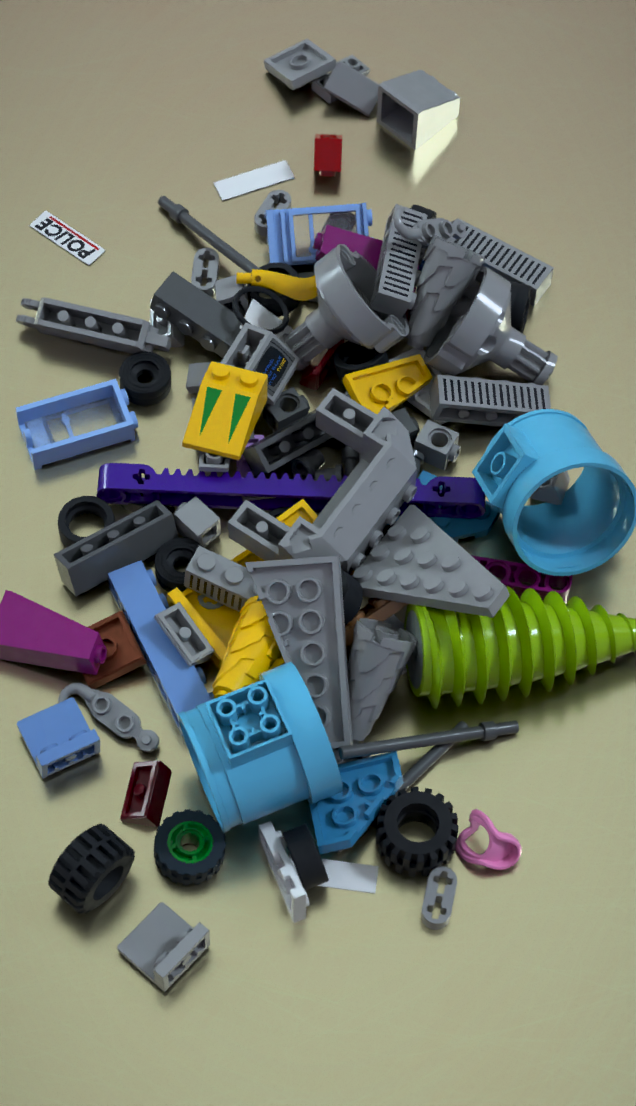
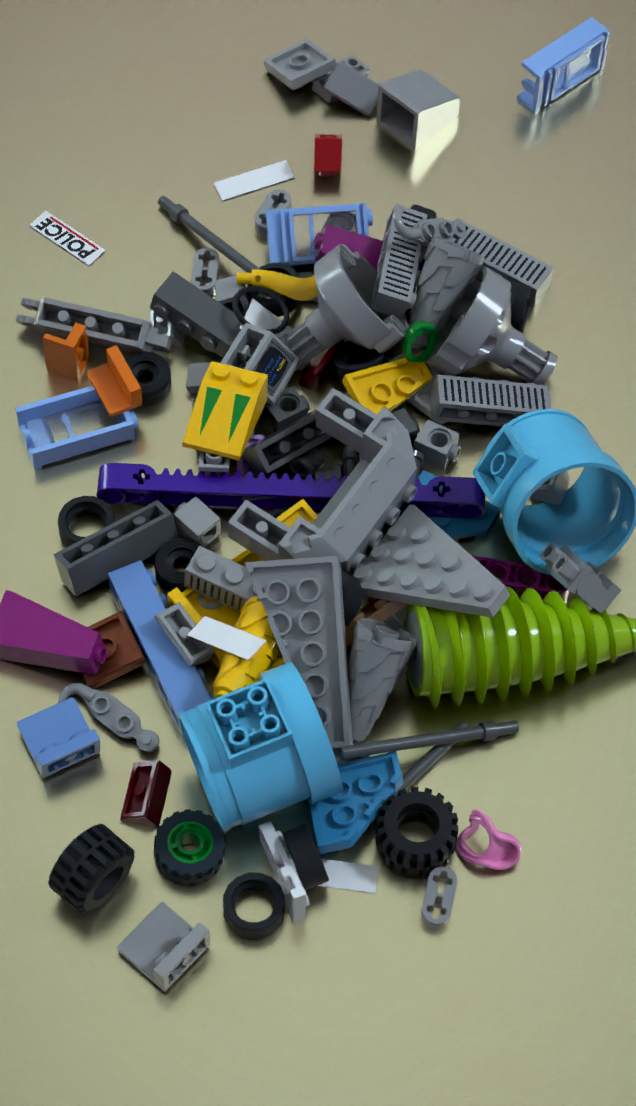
none -> orange panel [42,323,90,381]
none -> orange panel [87,345,142,417]
none -> white sticker [187,616,267,660]
none -> black tyre [223,872,285,939]
none -> green piece [402,320,437,363]
none -> light blue door [517,17,610,114]
none -> light grey hips [539,543,621,614]

